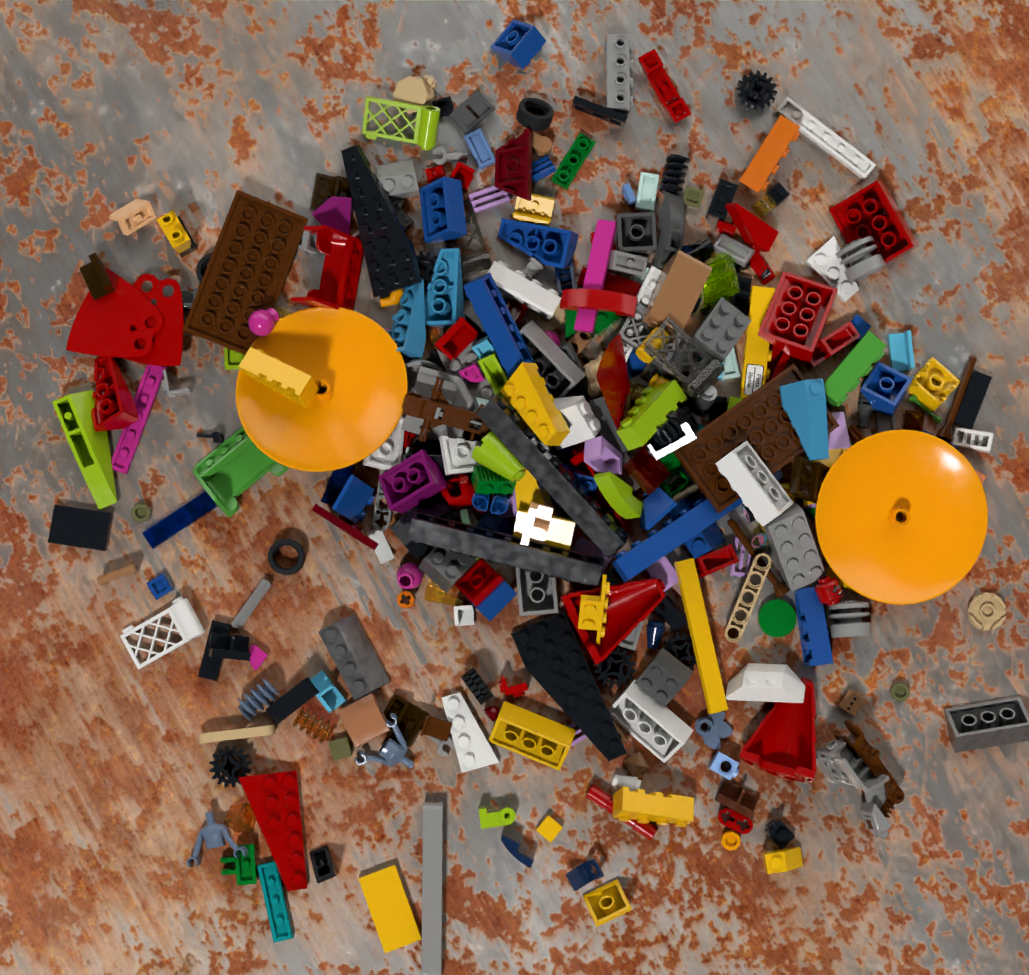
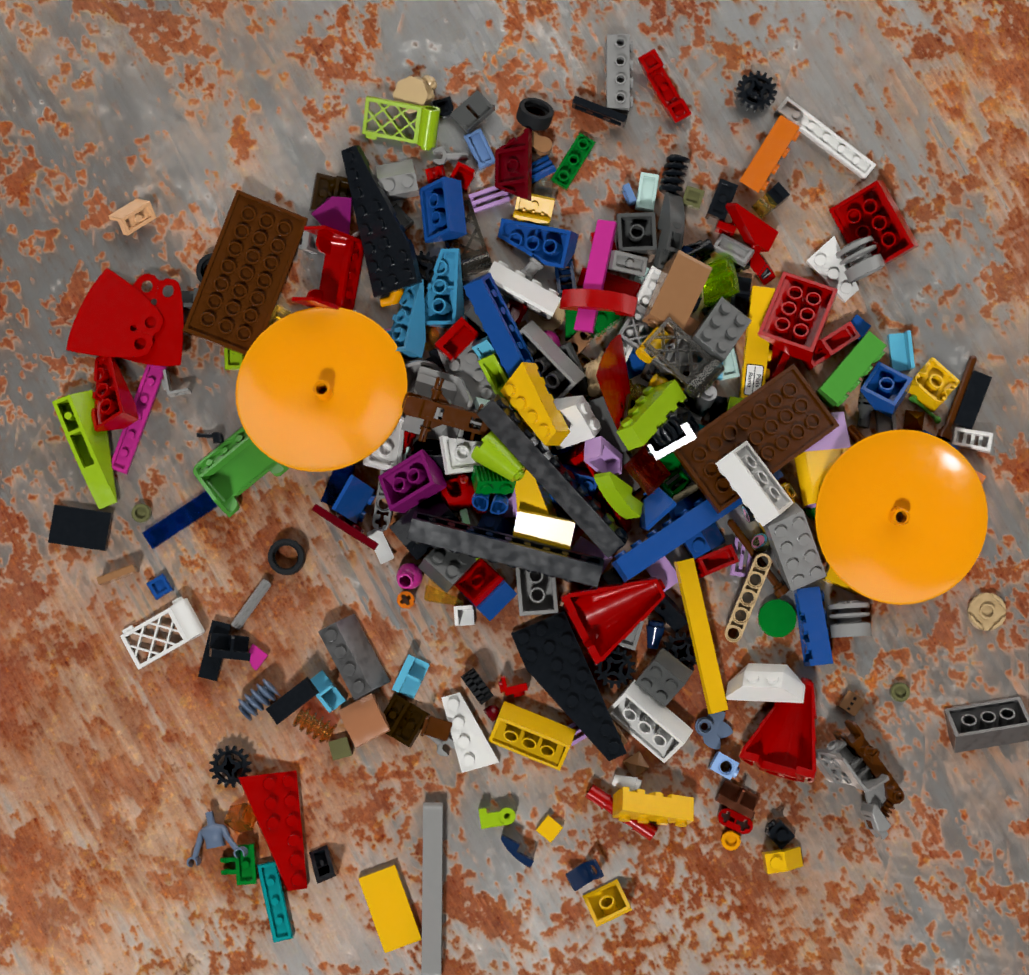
dark brown panel [80,253,115,300] -> none
yellow hips [156,210,198,257] -> none
tan beam [198,725,275,744] -> none
yellow wedge [238,347,319,408] -> none
dark pink piece [248,308,280,336] -> none
sand blue piece [355,713,415,769] -> none
dark pink tile [459,363,485,383] -> none
blue slope [490,19,546,69] -> none
panel [520,502,553,546] -> none
yellow bracket [578,575,610,644] -> none
dark azure wedge [779,378,829,461] -> none
dark brown slope [789,456,830,503] -> none
red head [814,576,843,606] -> none
none -> medium azure panel [392,654,430,699]

